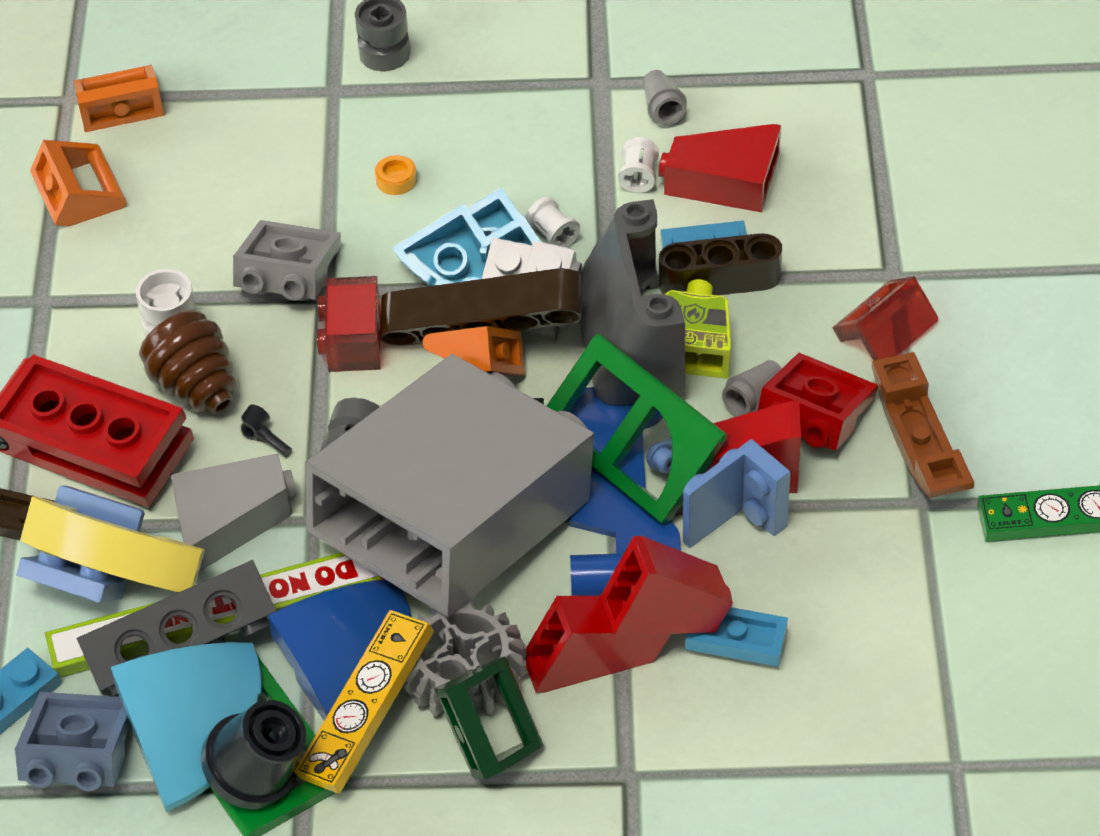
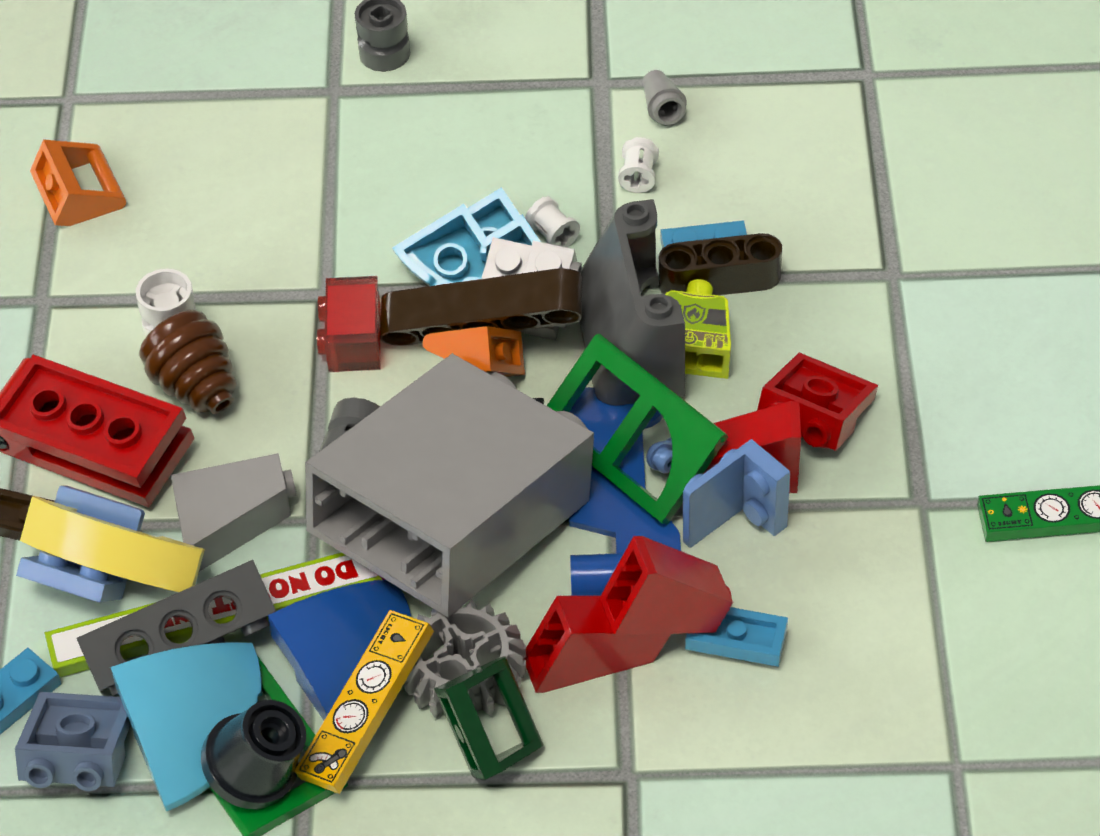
orange tile [73,64,164,132] -> none
light grey plate [233,220,341,301] -> none
black hand [241,404,292,457] -> none
light orange tile [375,155,417,195] -> none
red slope [658,124,781,213] -> none
light grey cone [722,360,782,416] -> none
clear red panel [832,276,938,361] -> none
dark orange slope [872,352,975,498] -> none

